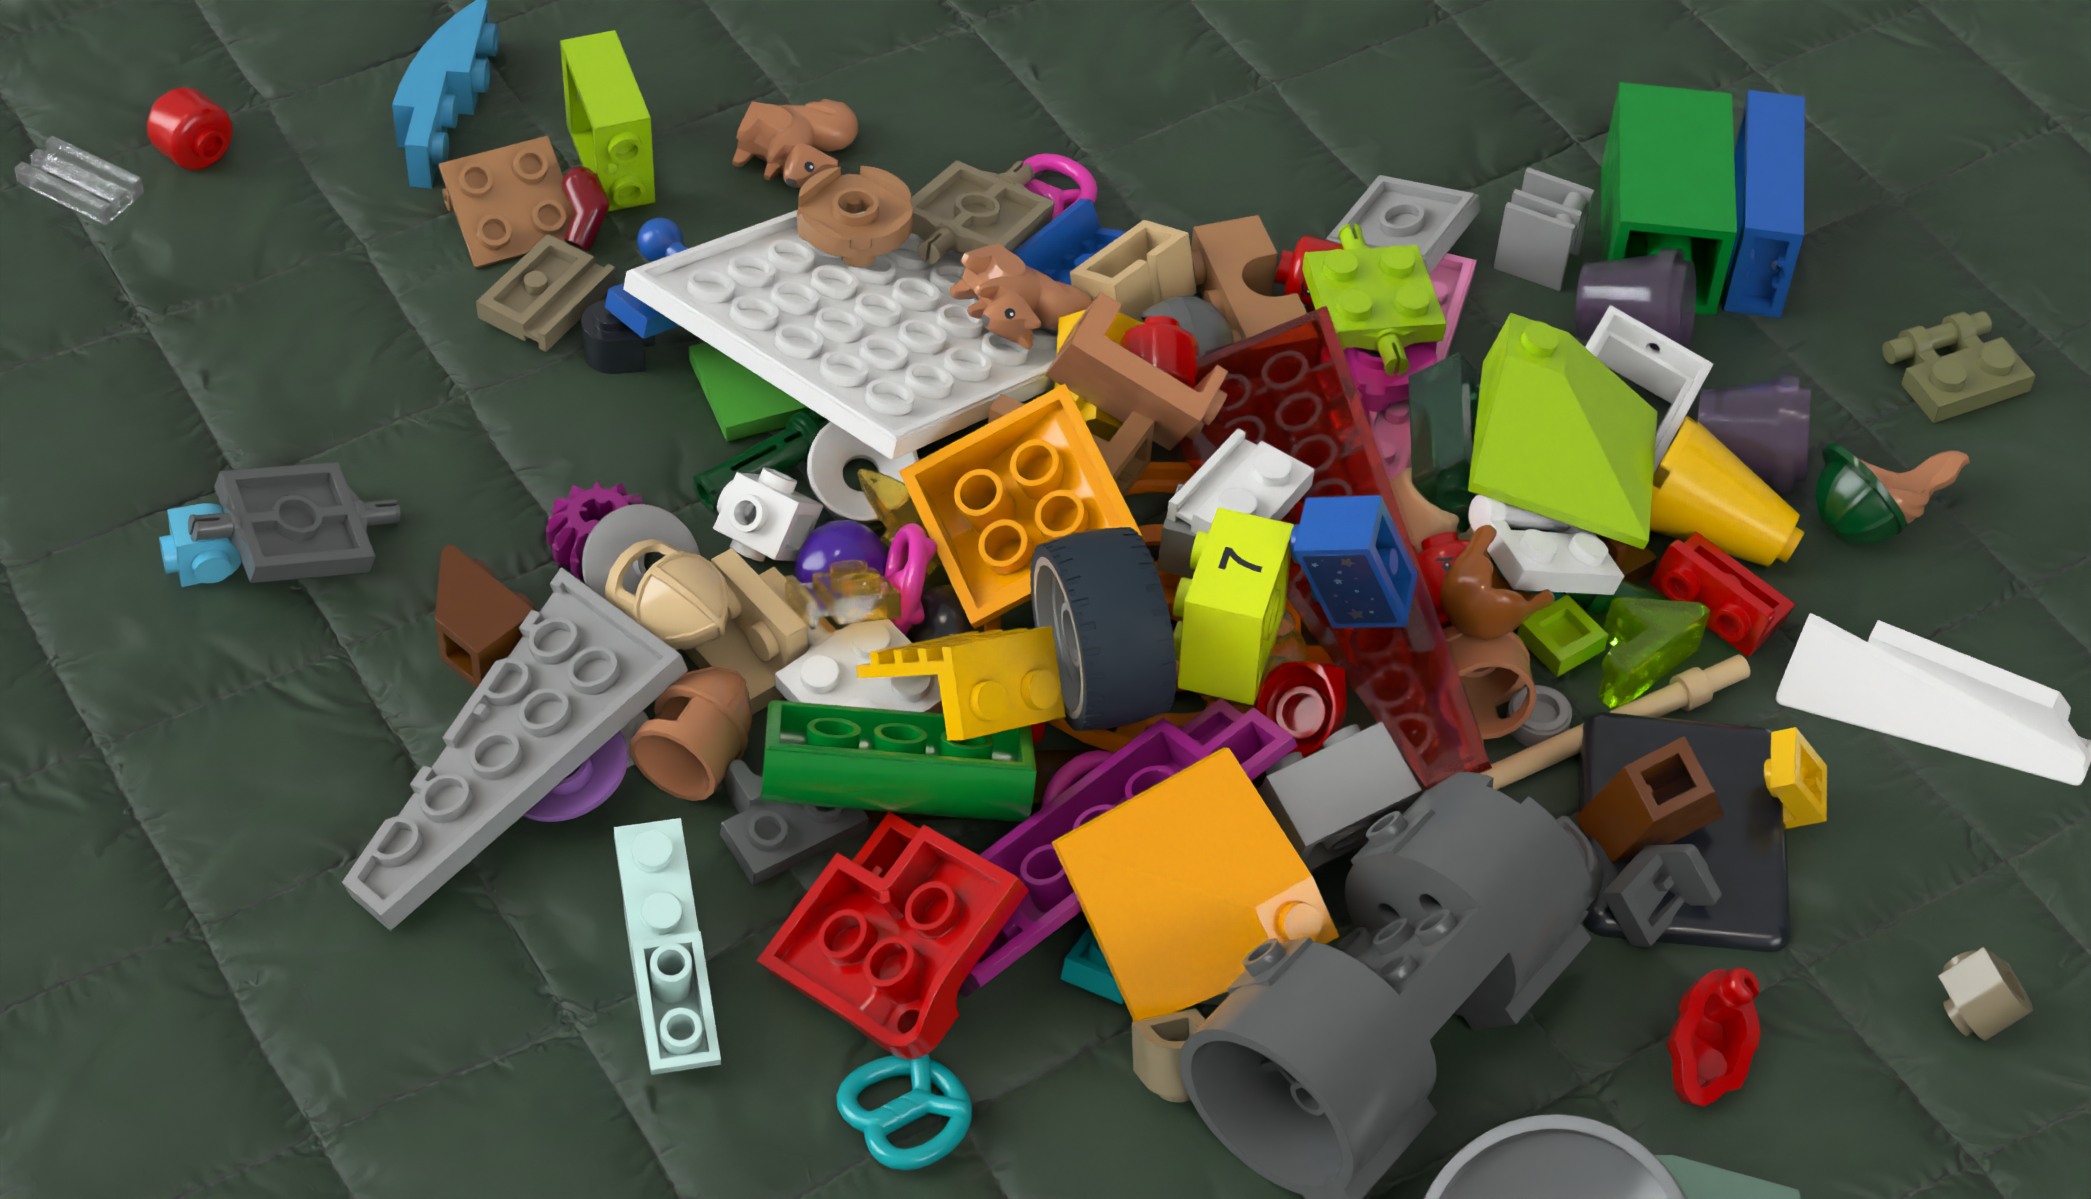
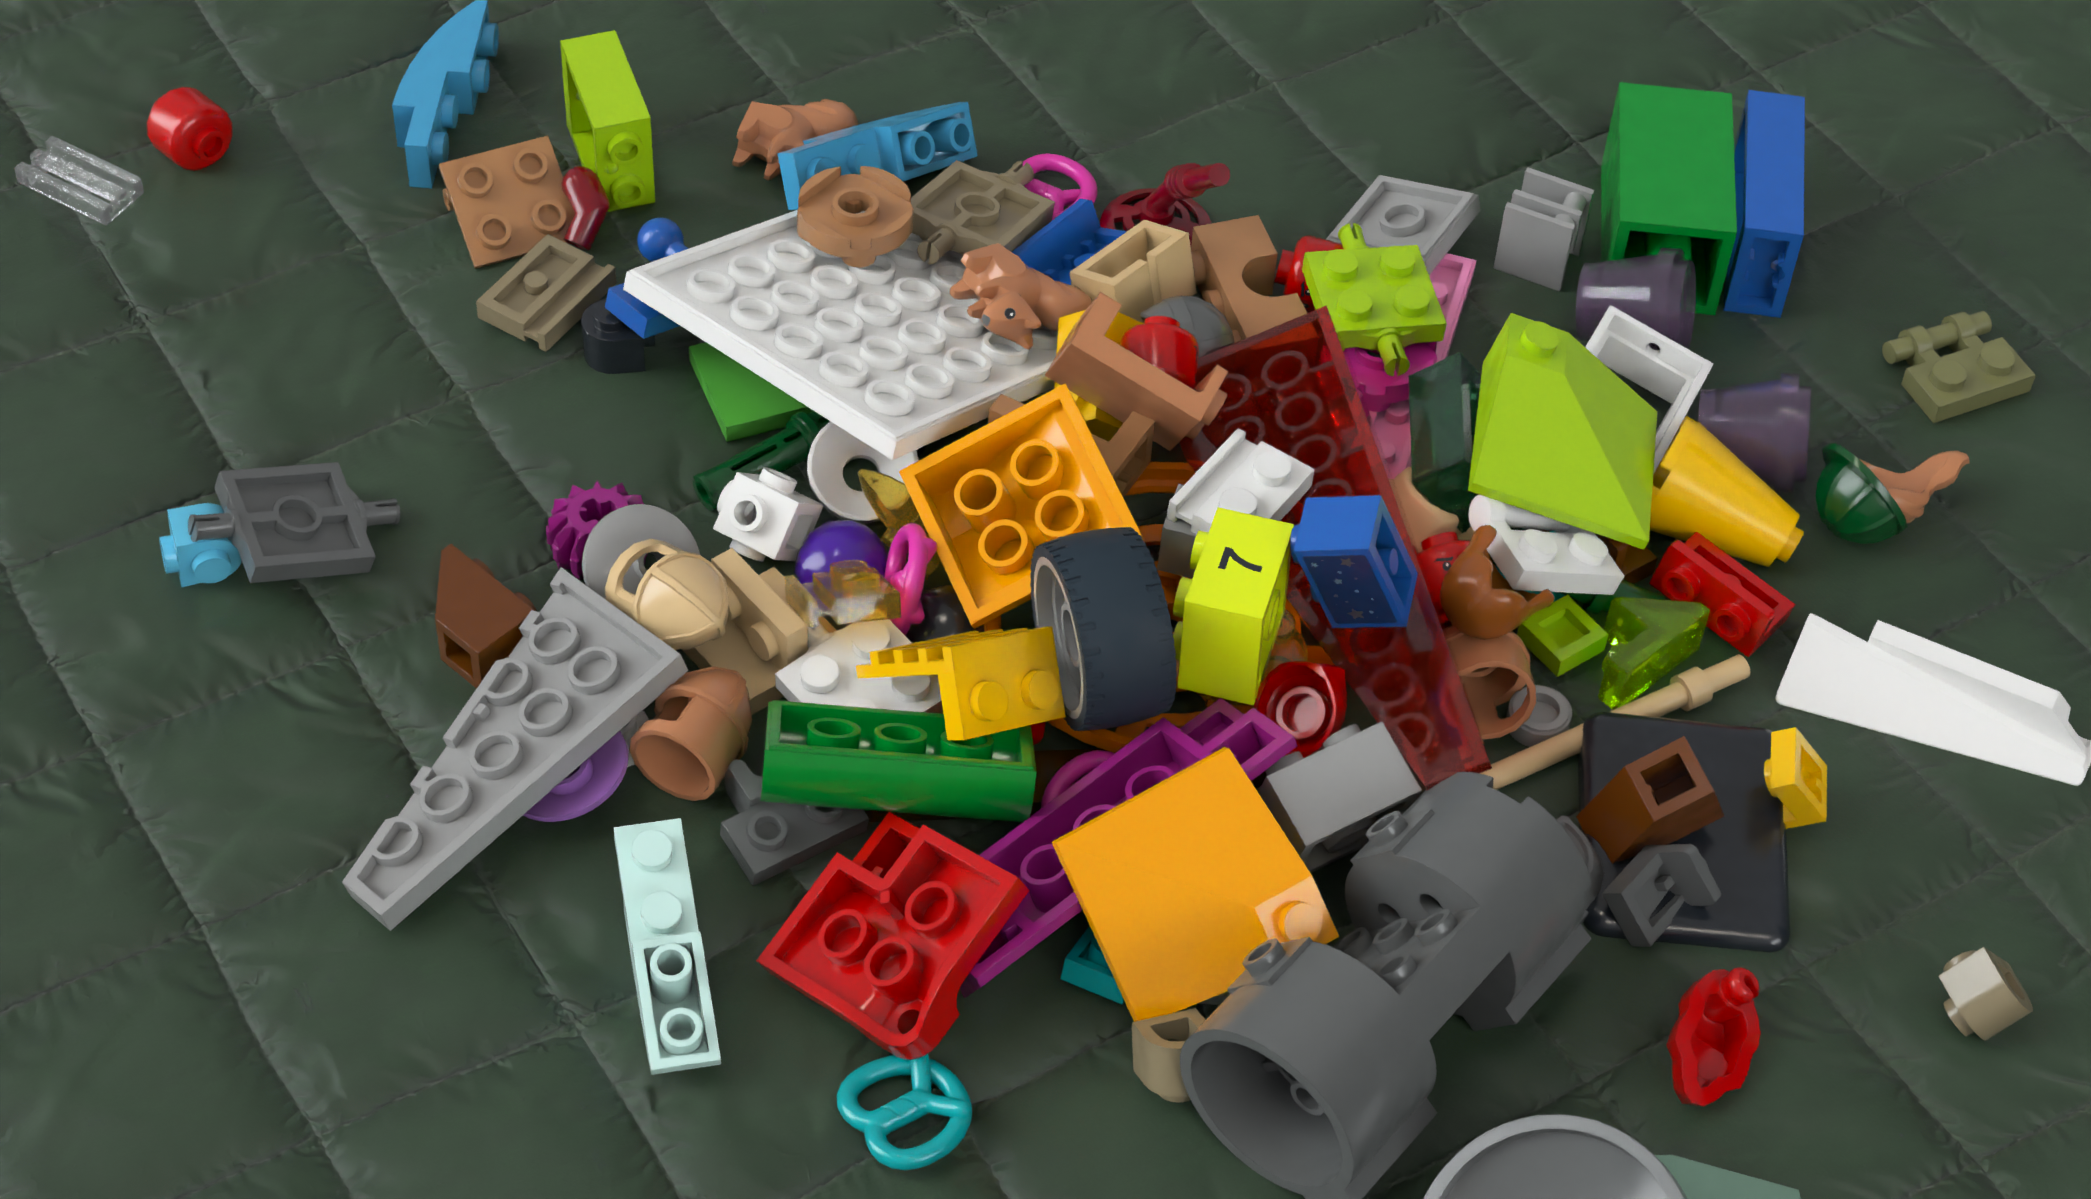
none -> dark azure slope [777,102,978,210]
none -> dark red dish [1100,163,1230,247]

